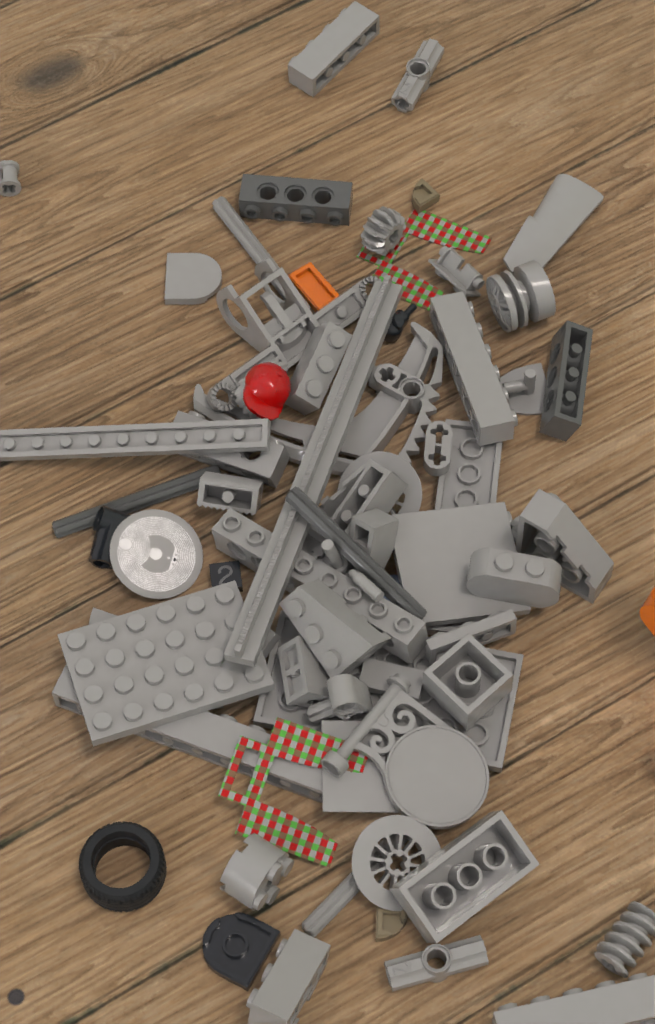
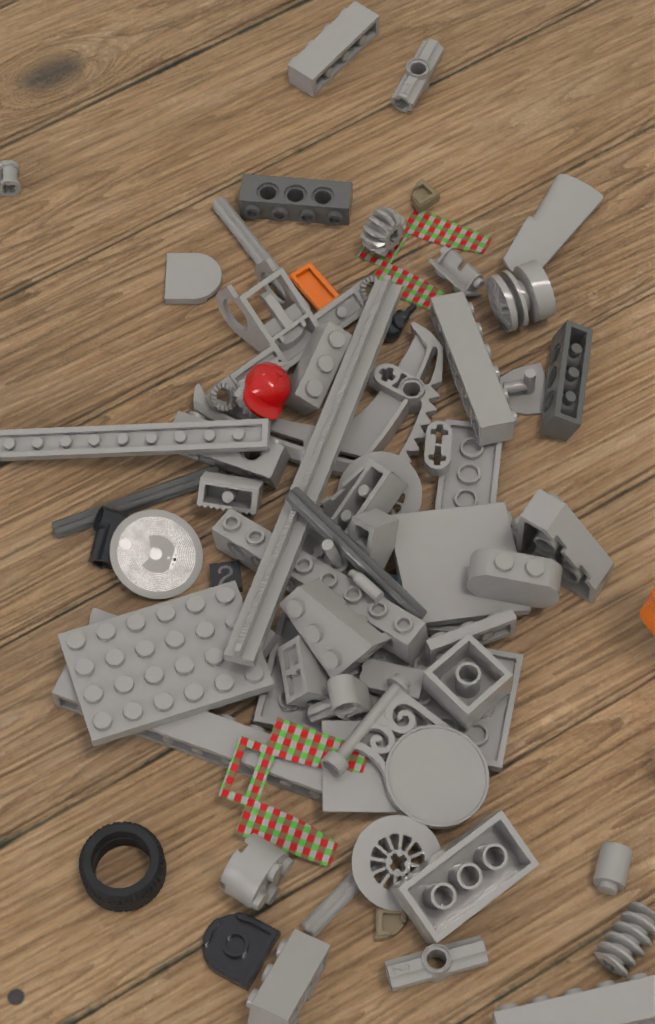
none -> light grey brick [593,842,633,895]

